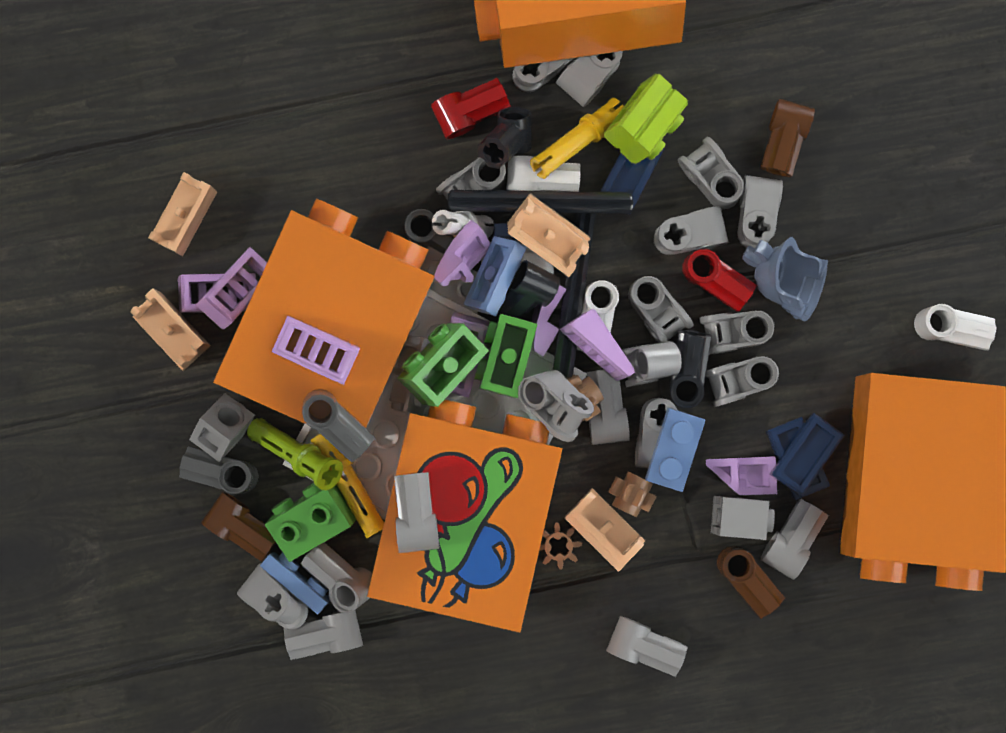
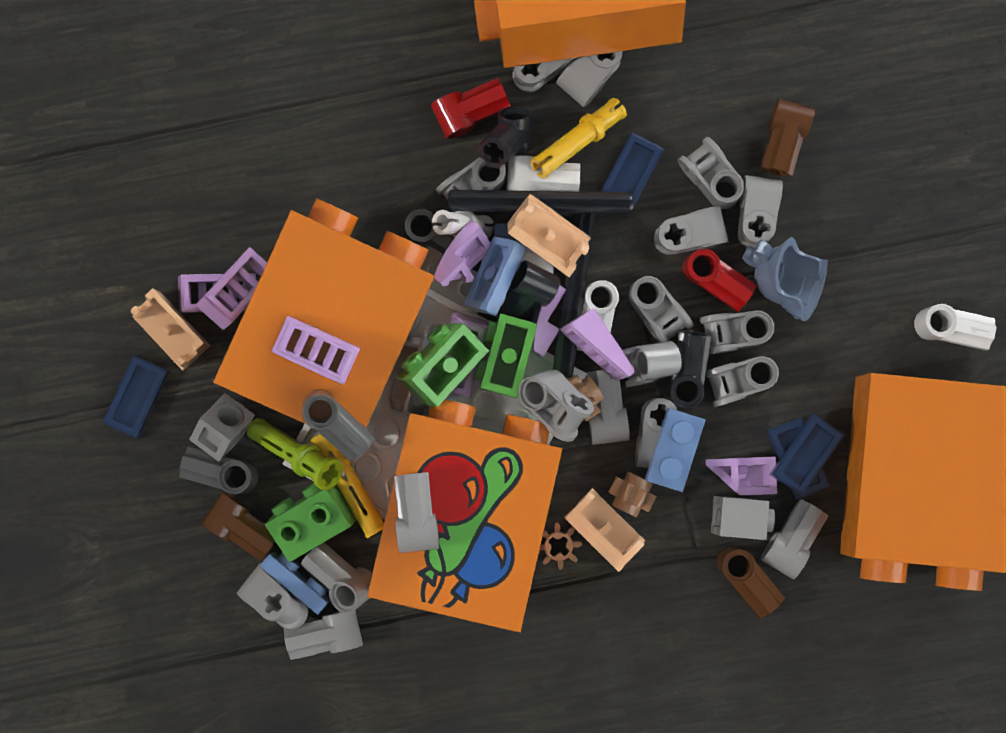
light nougat hinge [148,172,217,256] -> none
lime brick [604,74,688,164] -> none
light grey piece [606,616,688,677] -> none
none -> dark blue tile [102,355,170,438]

